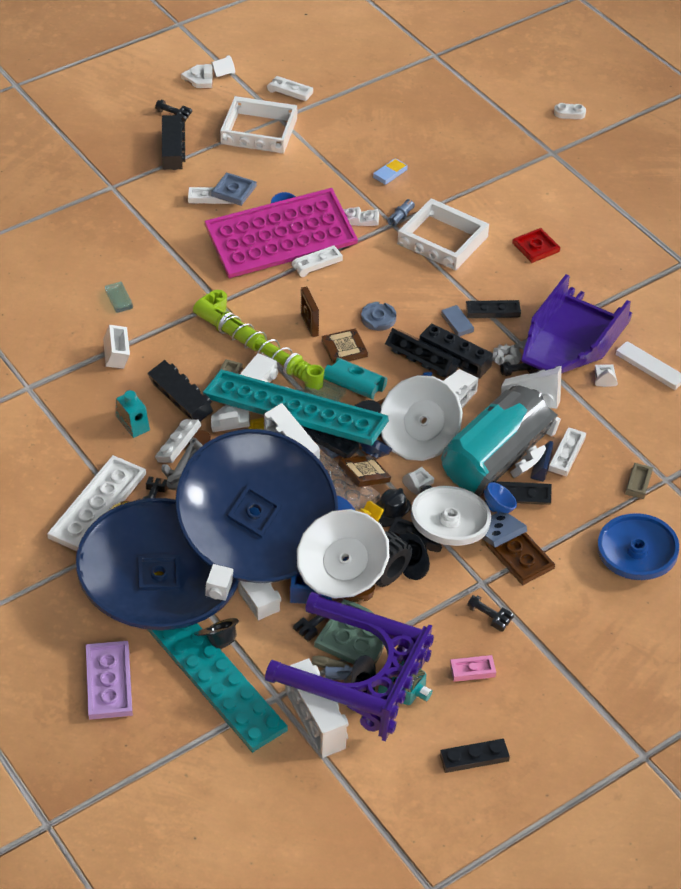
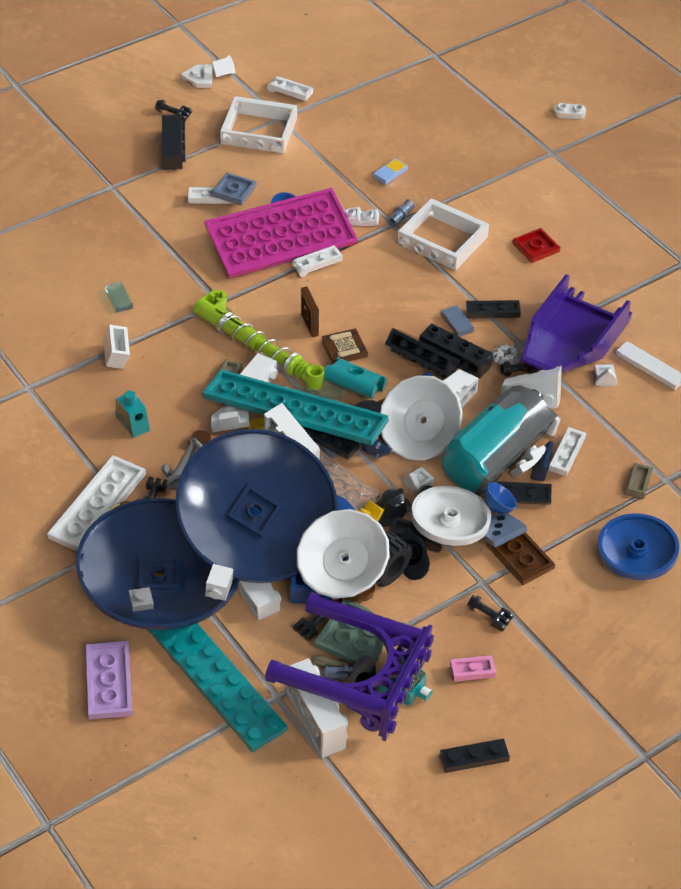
black brick [147,360,213,422] -> none
white plate [155,419,201,463] -> none
black piece [194,618,239,649] -> none
tile [338,455,391,487] -> none
sand blue tile [361,302,396,331] -> none
none -> light grey plate [129,587,154,612]

